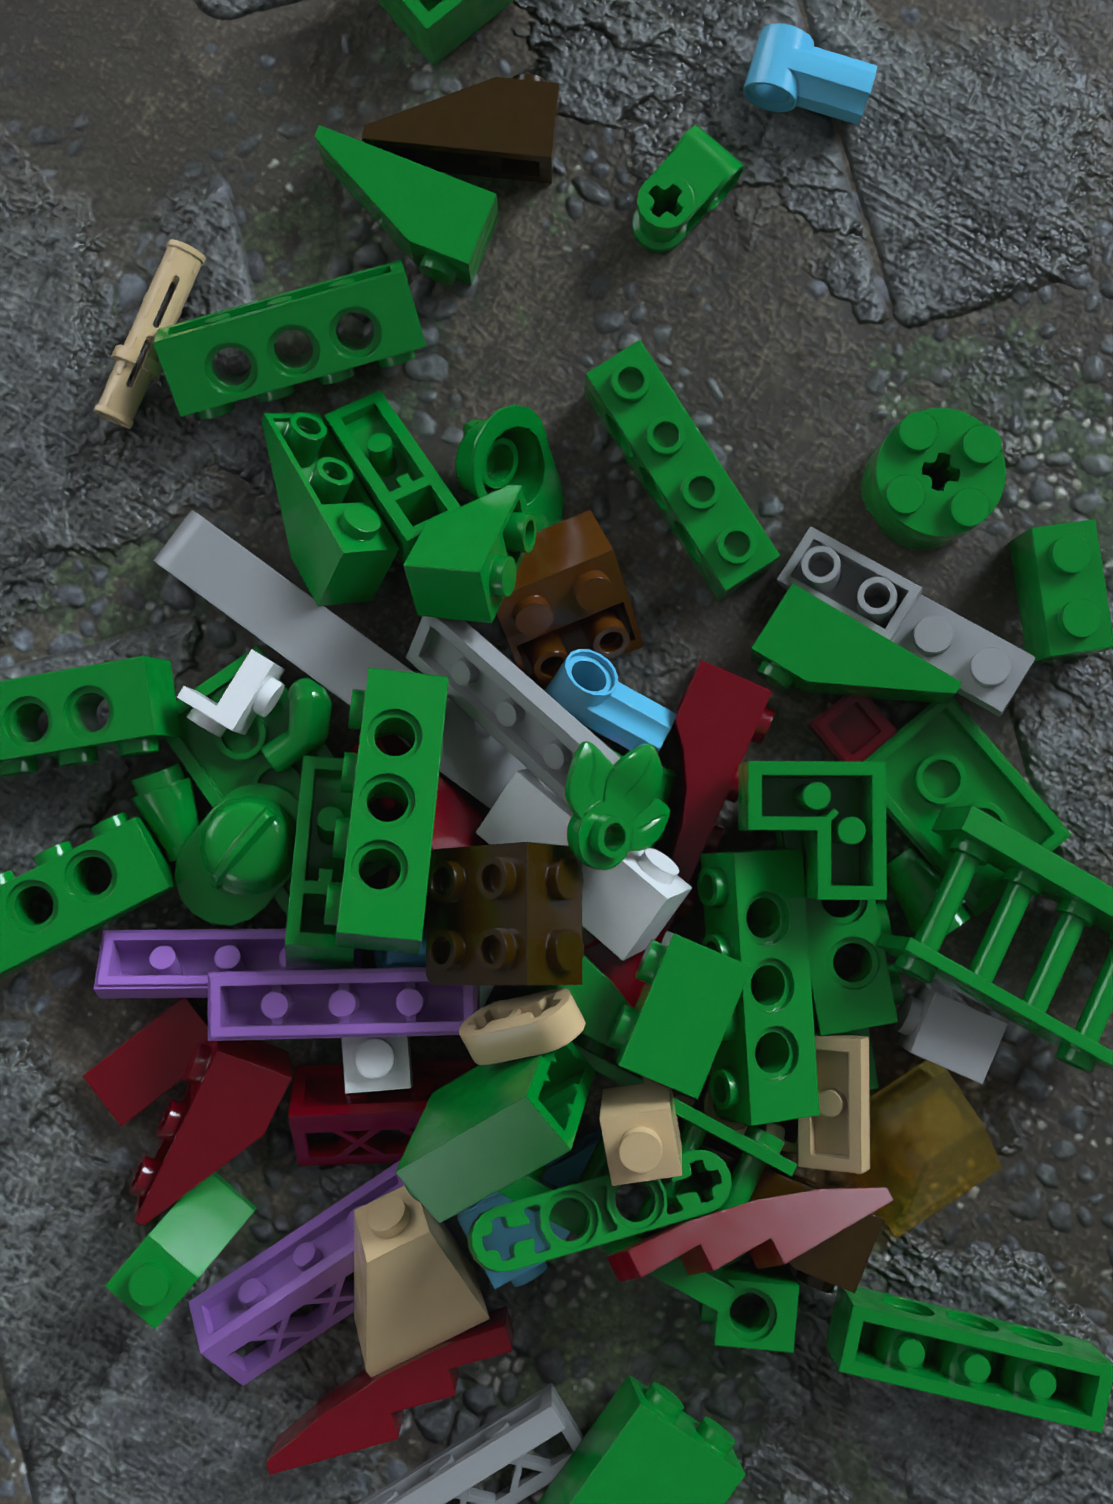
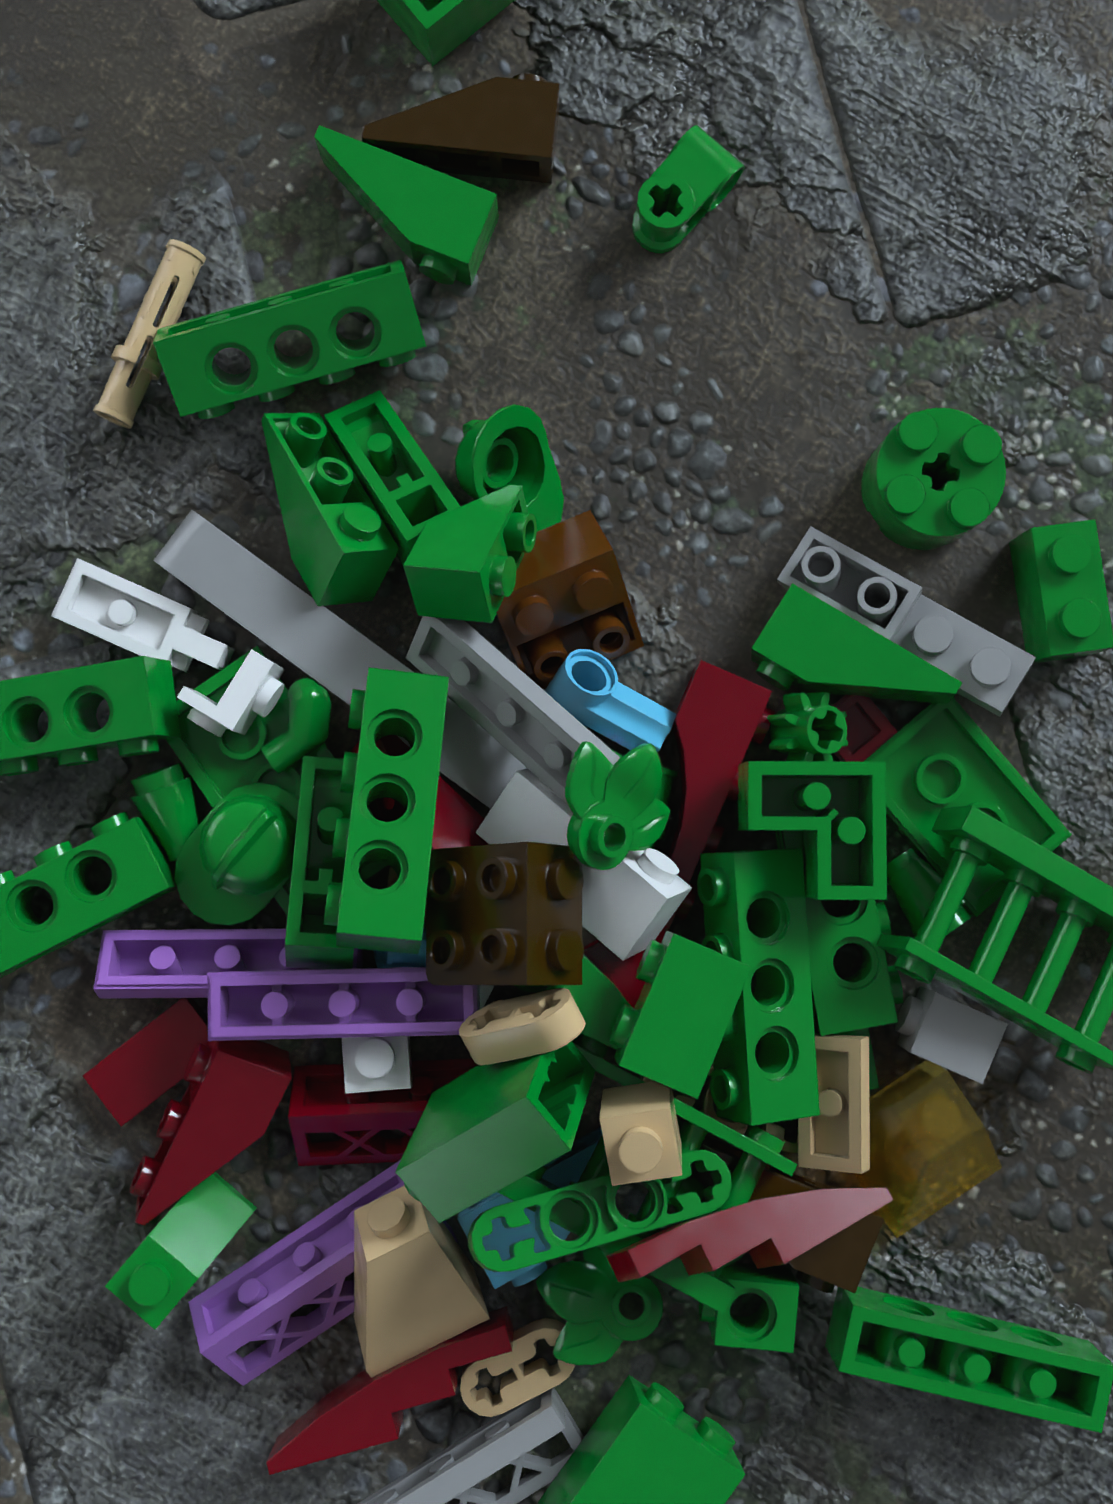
green brick [584,340,780,602] -> none
medium azure piece [743,23,877,125] -> none
none -> white hinge [51,558,235,672]
none -> tan beam [460,1318,575,1417]
none -> green plate [536,1246,663,1365]
none -> green gear [767,692,848,761]

